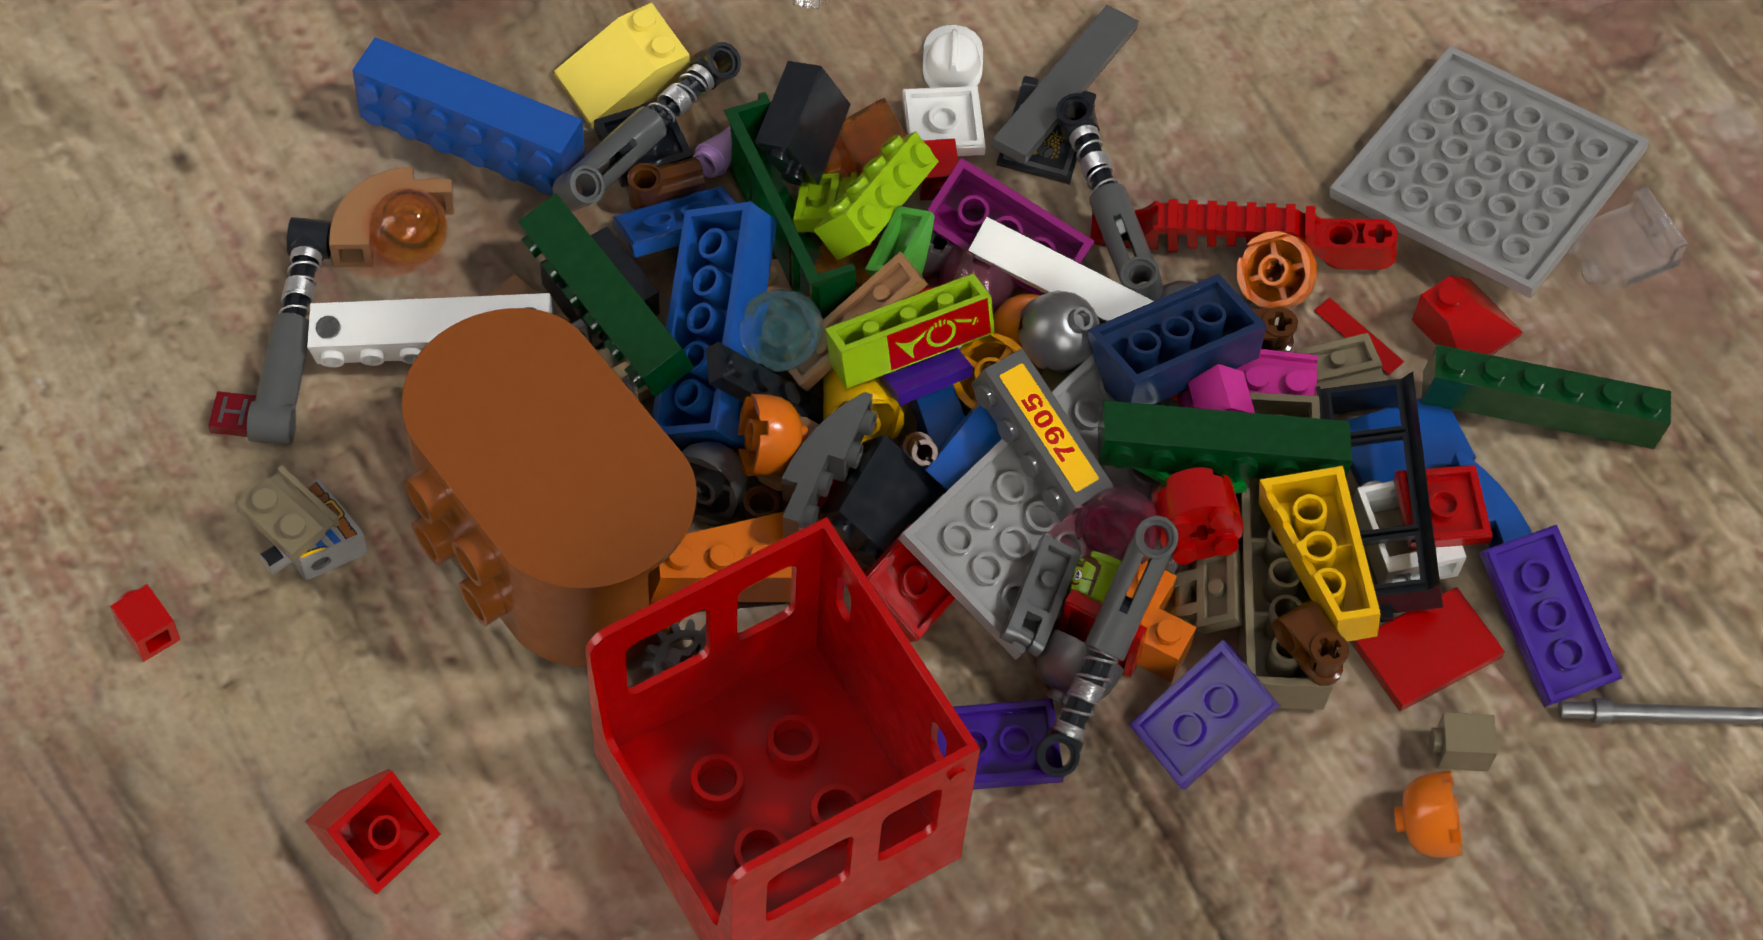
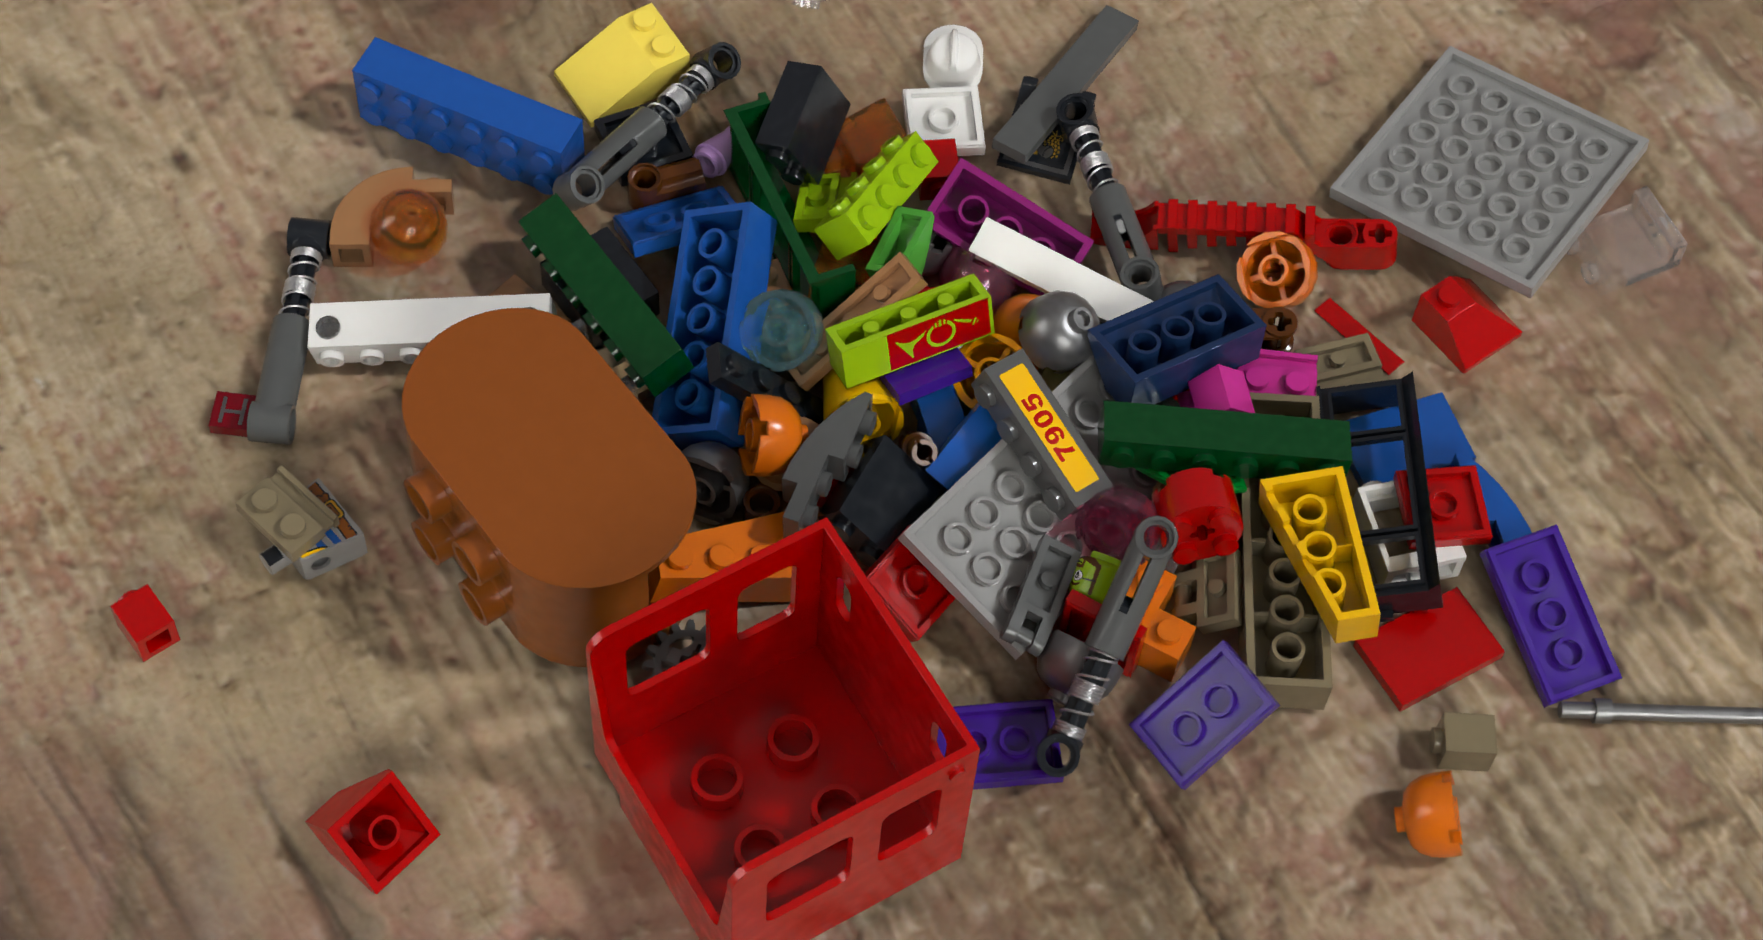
reddish brown piece [1272,600,1349,686] -> none
dark green brick [1421,344,1671,449] -> none

